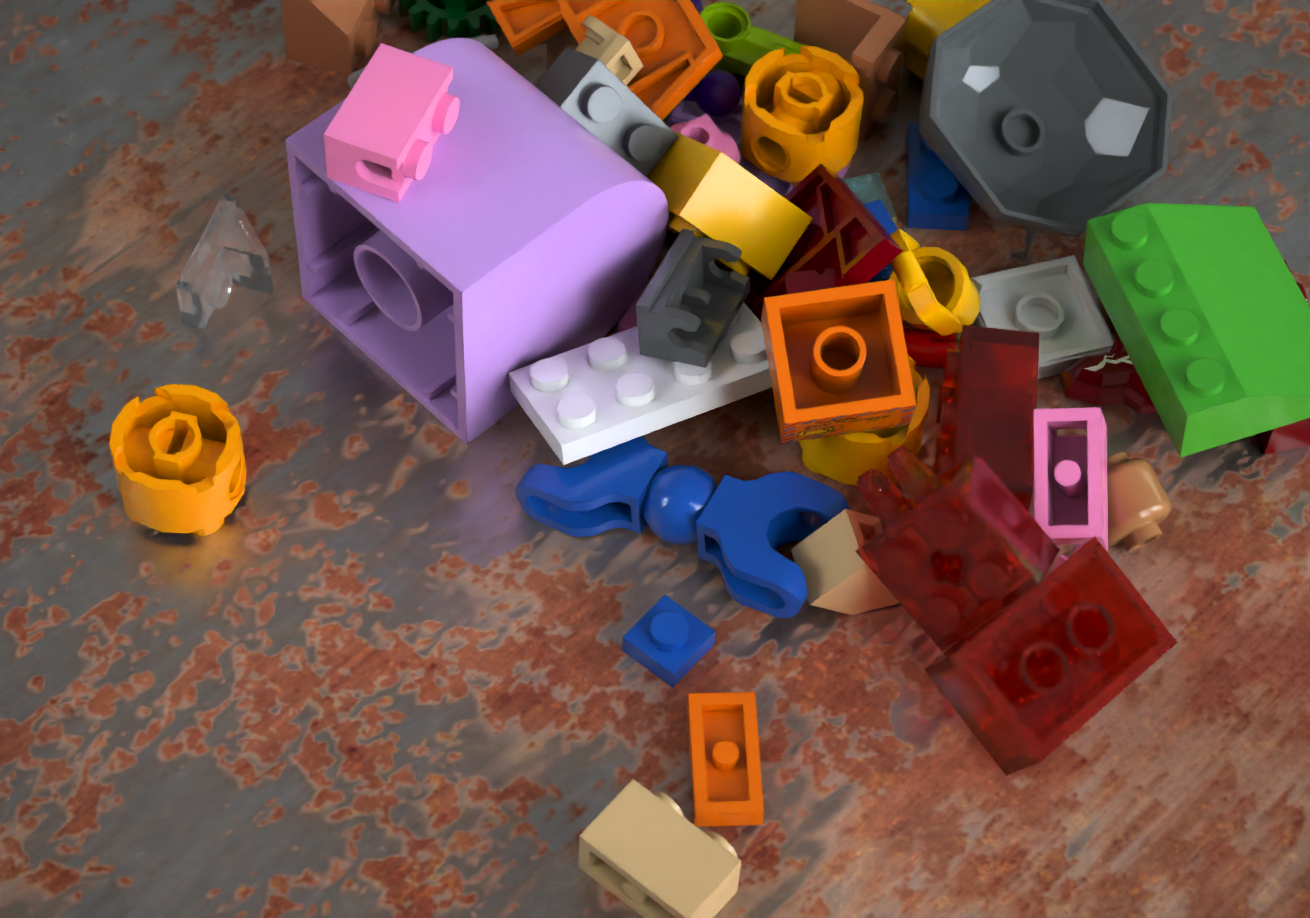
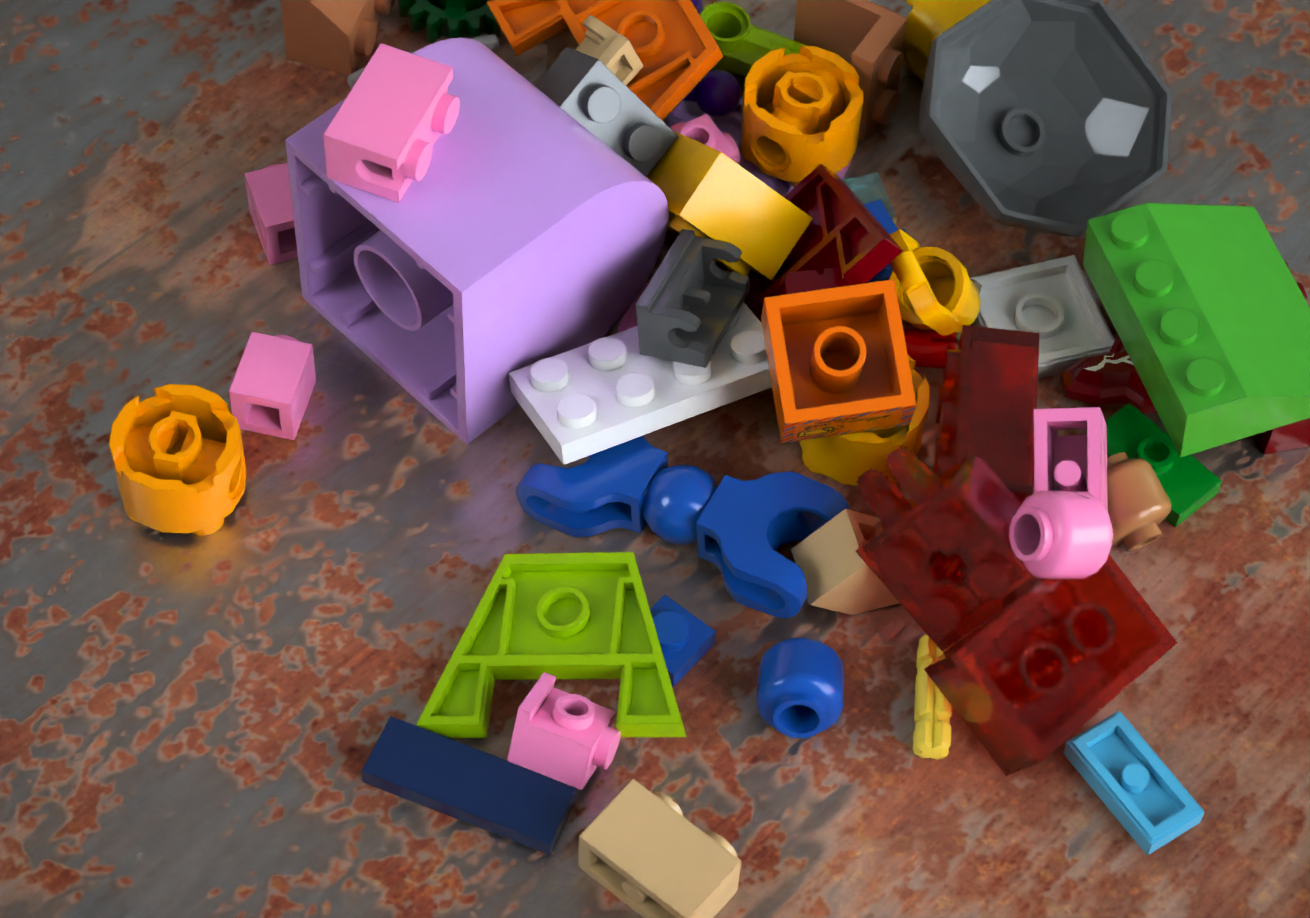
clear slope [176,194,274,329] -> none
orange plate [687,692,764,827] -> none
blue plate [906,122,969,231] -> none
none -> bright pink brick [229,332,316,440]
none -> bright pink brick [245,162,298,265]
none -> dark blue tile [361,716,577,855]
none -> lime wing [416,552,687,738]
none -> bright pink brick [507,672,621,790]
none -> blue head [756,638,845,738]
none -> light yellow axle [913,634,954,760]
none -> bright pink head [1009,491,1113,579]
none -> medium azure plate [1063,710,1204,856]
none -> green plate [1105,403,1222,528]

